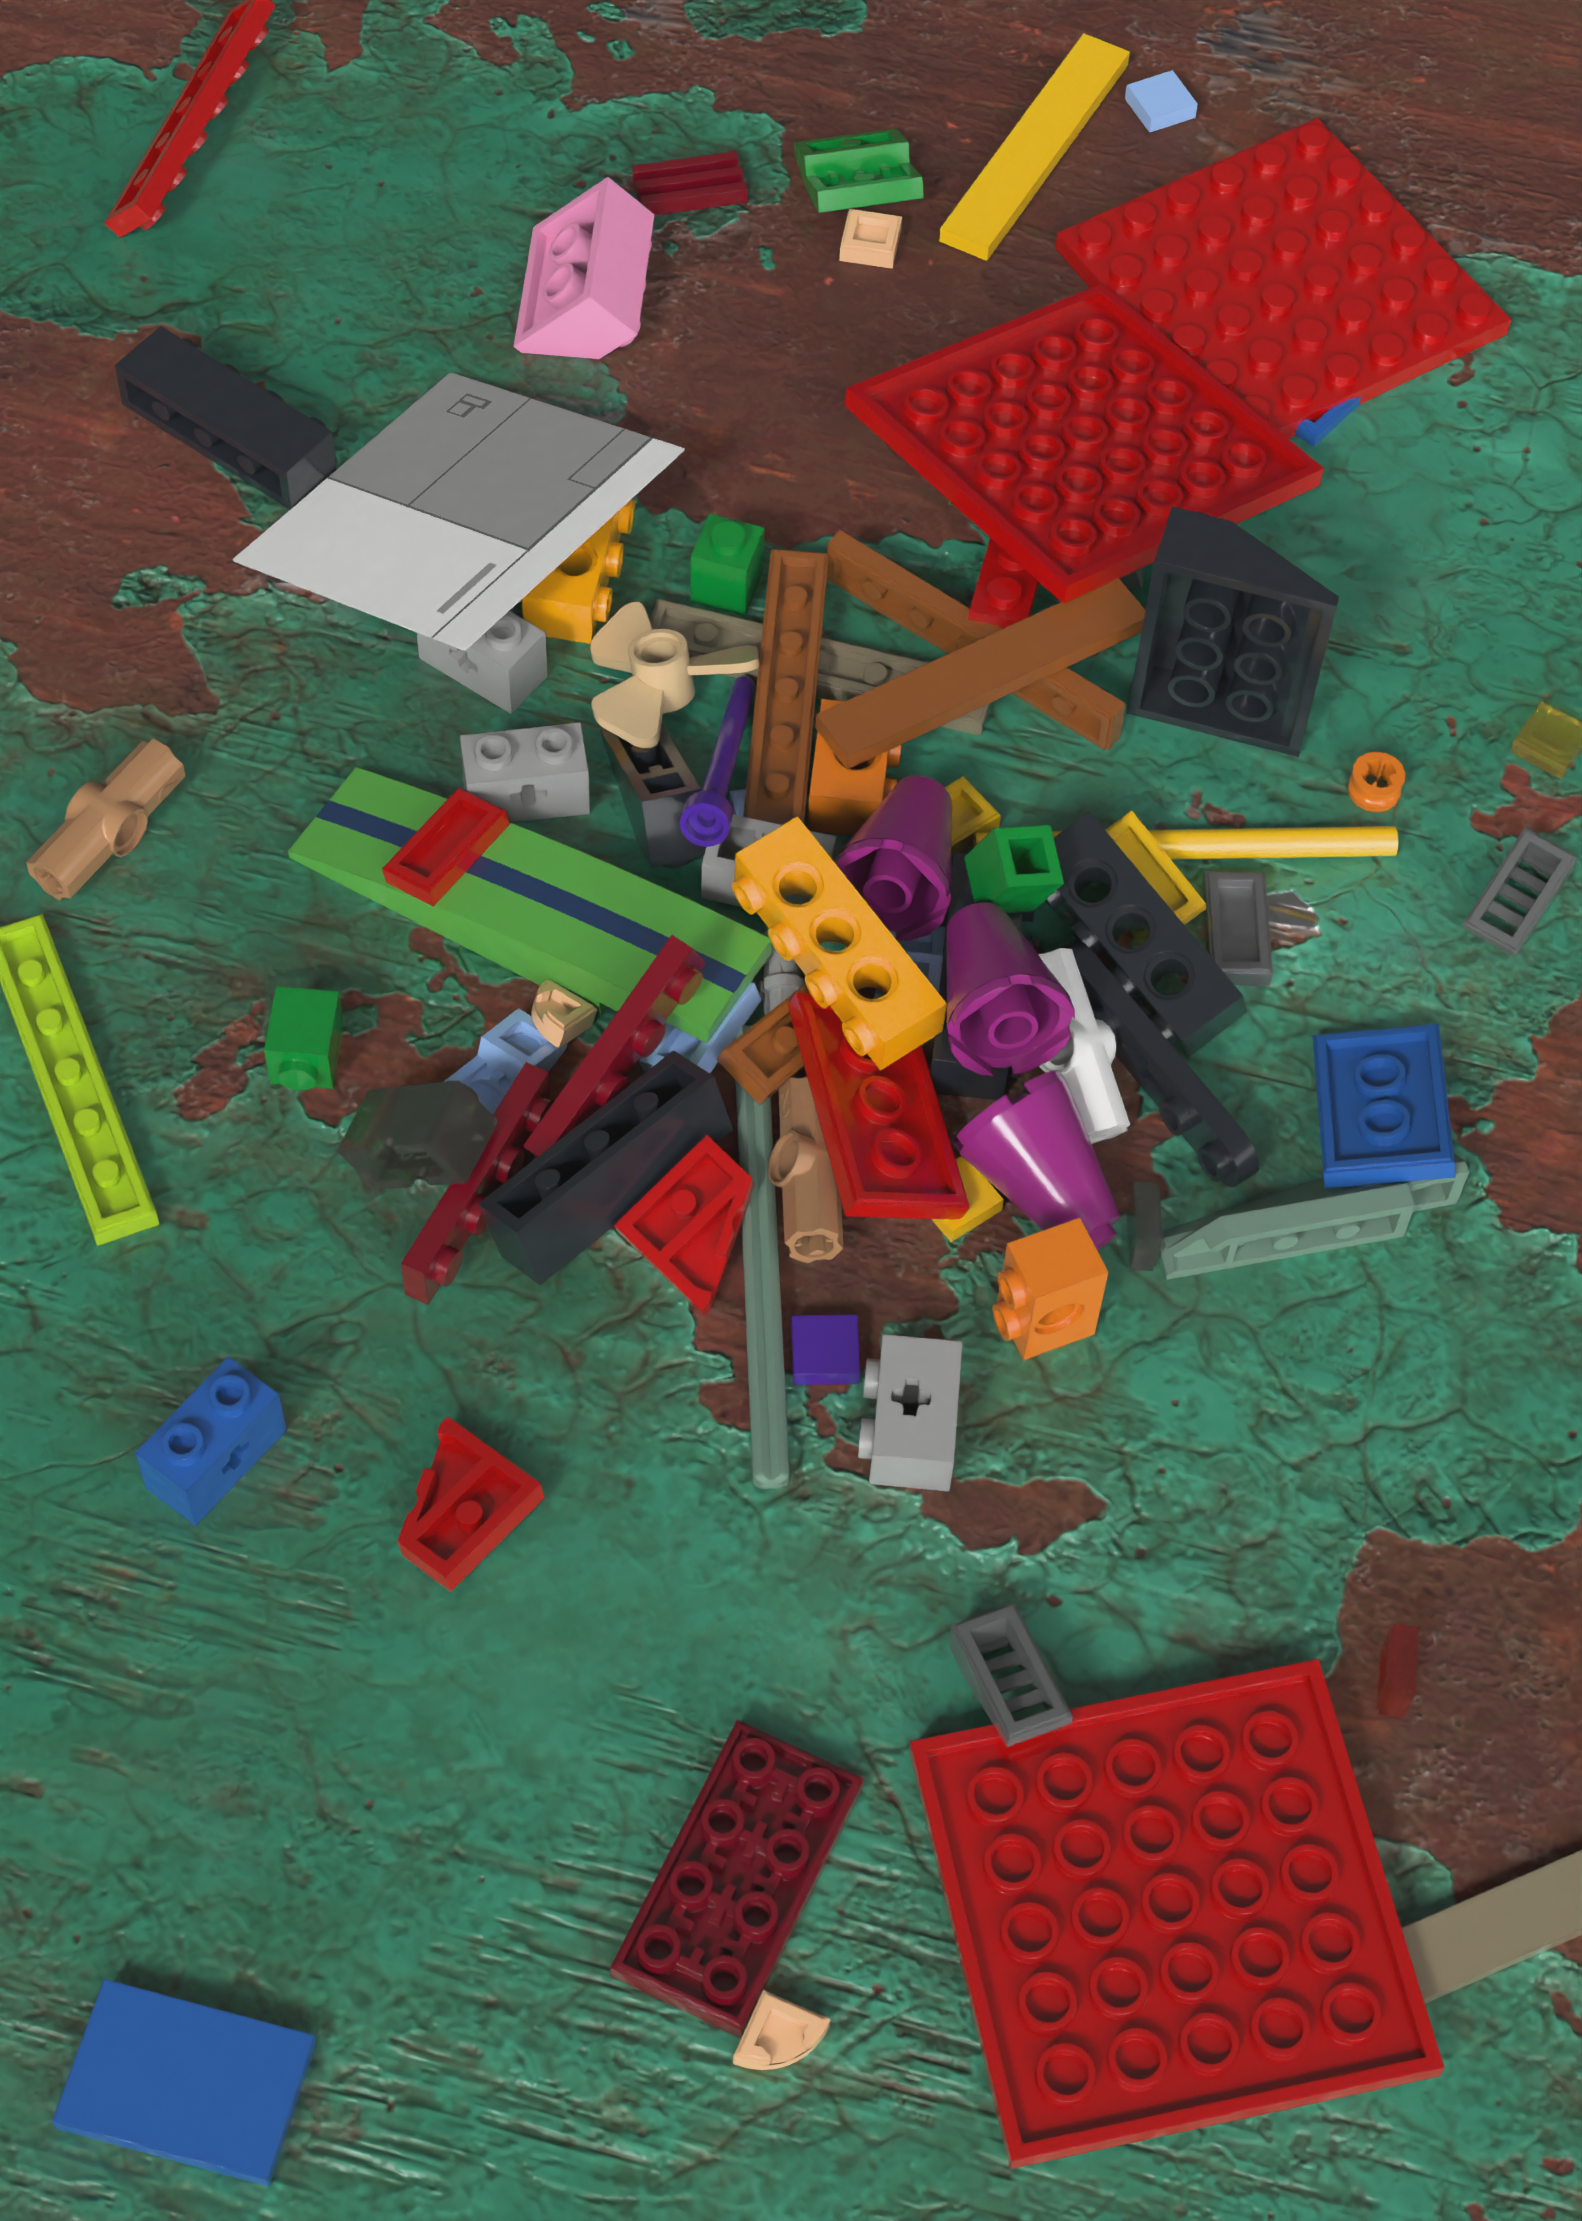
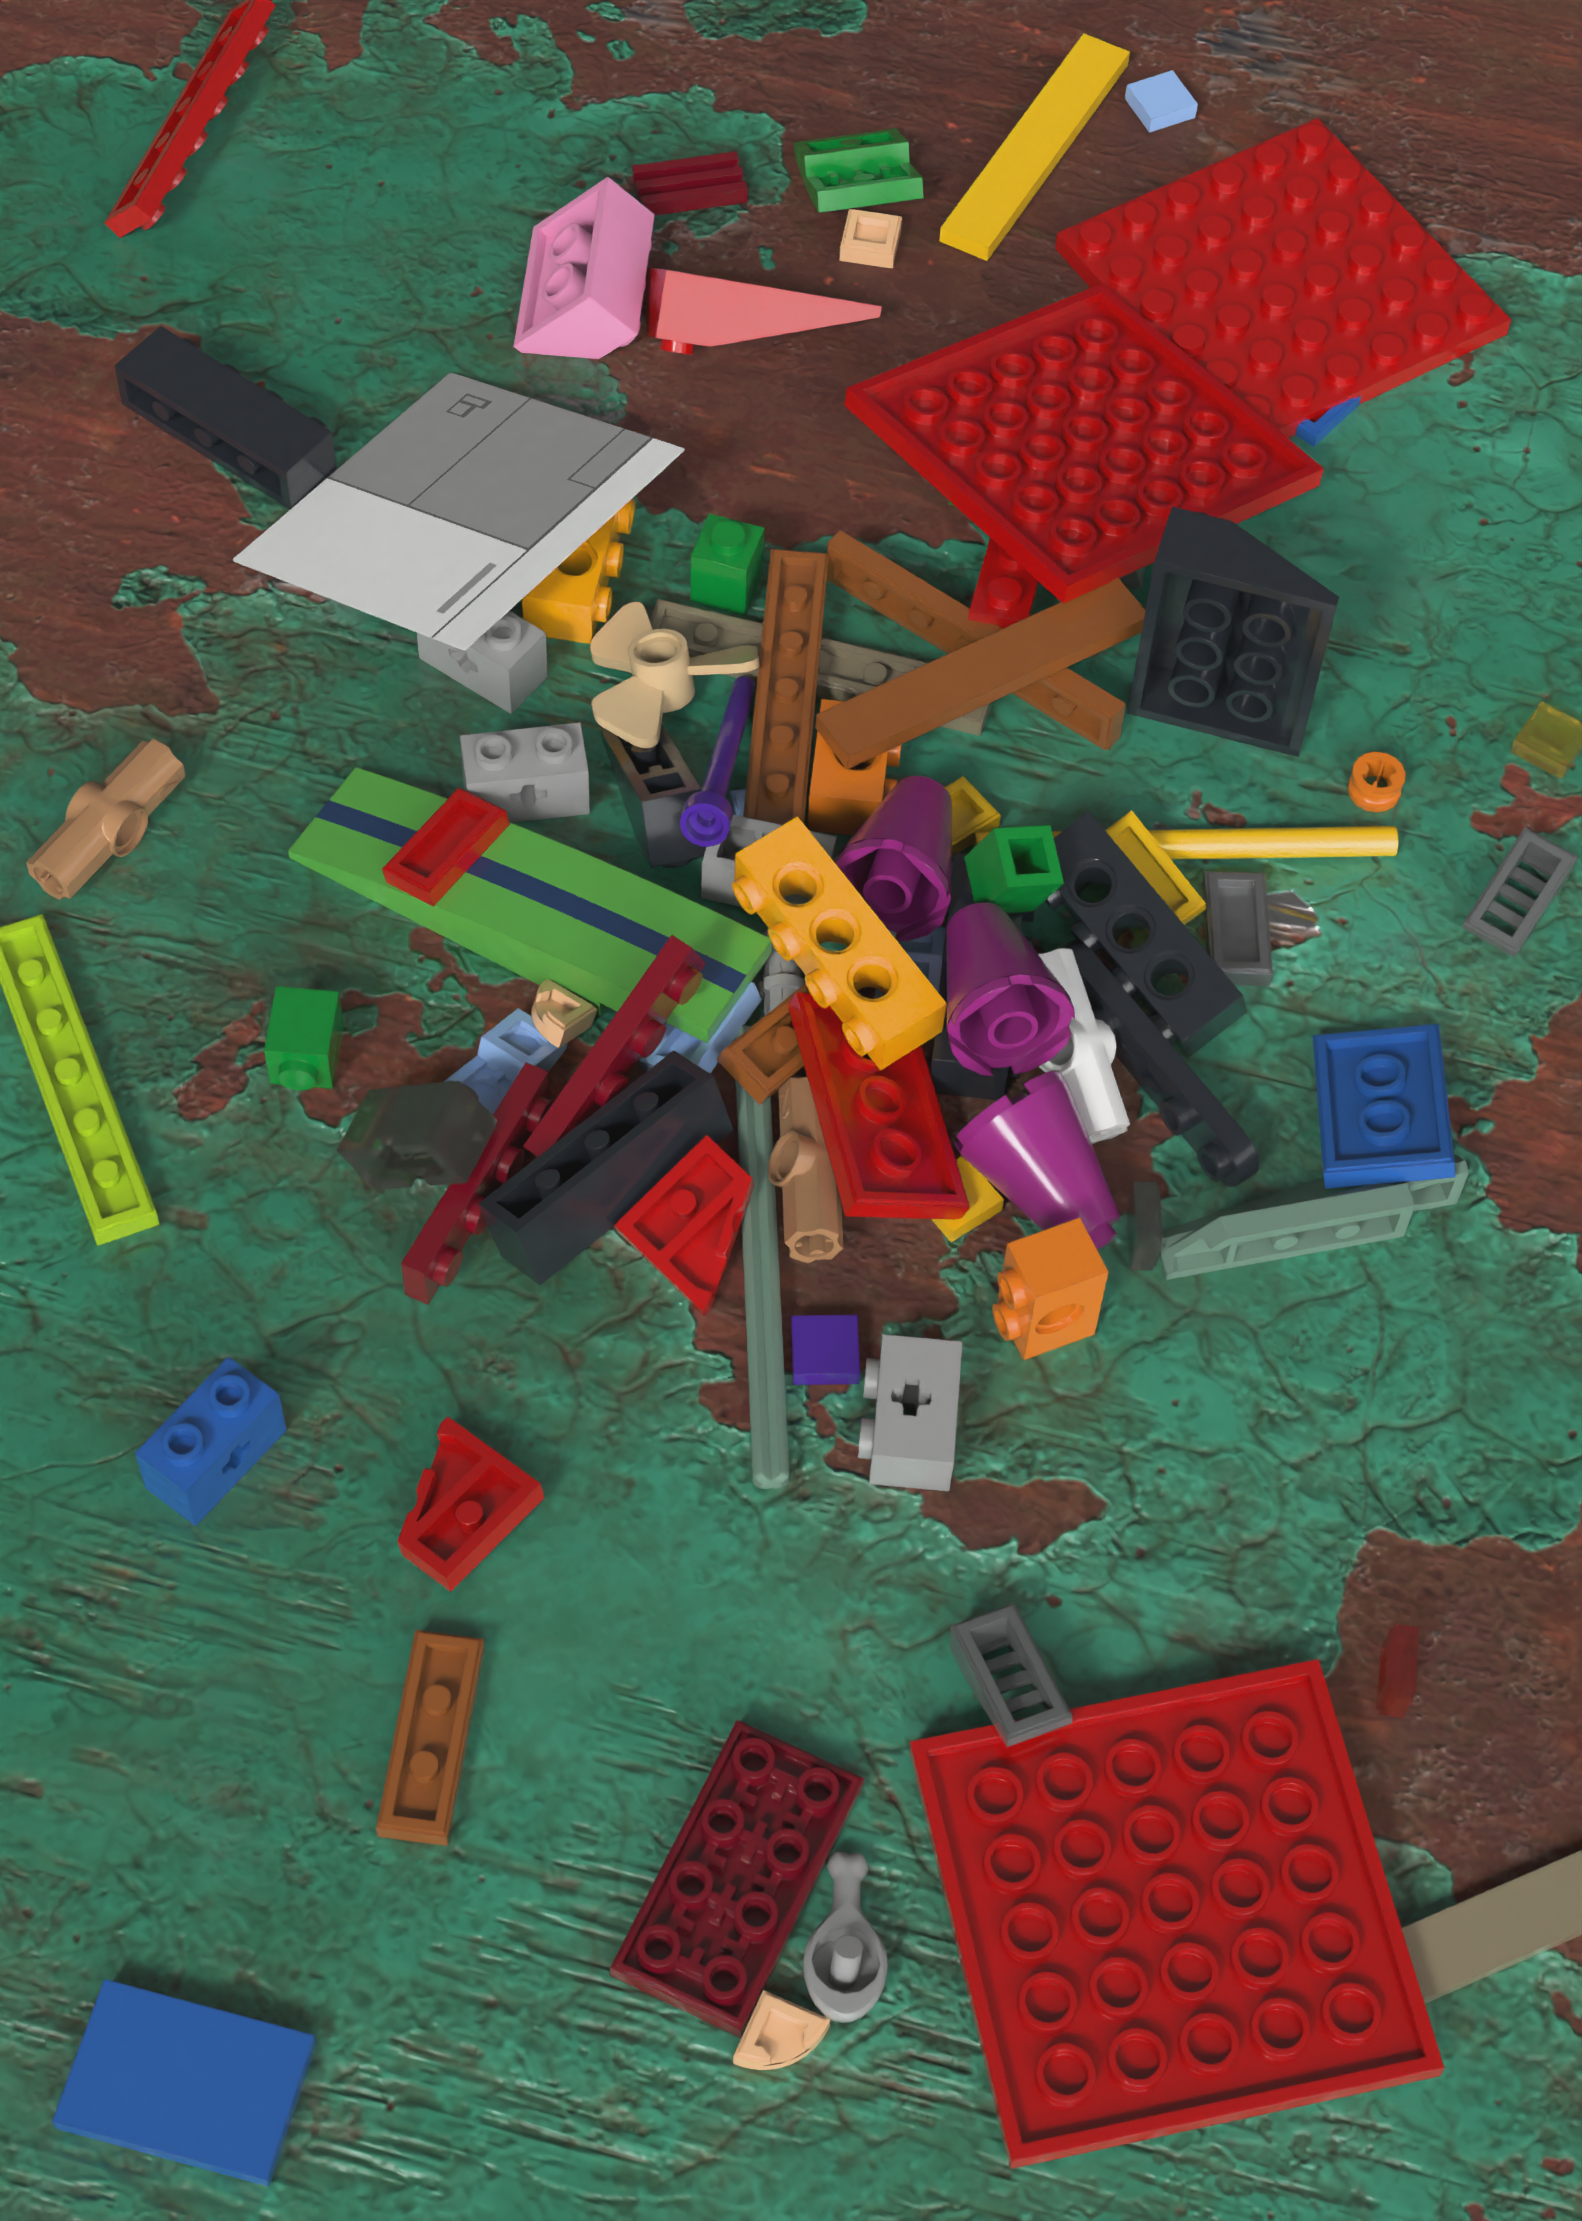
none -> dark orange tile [376,1630,485,1846]
none -> wedge [646,268,882,355]
none -> light grey piece [803,1852,888,2023]

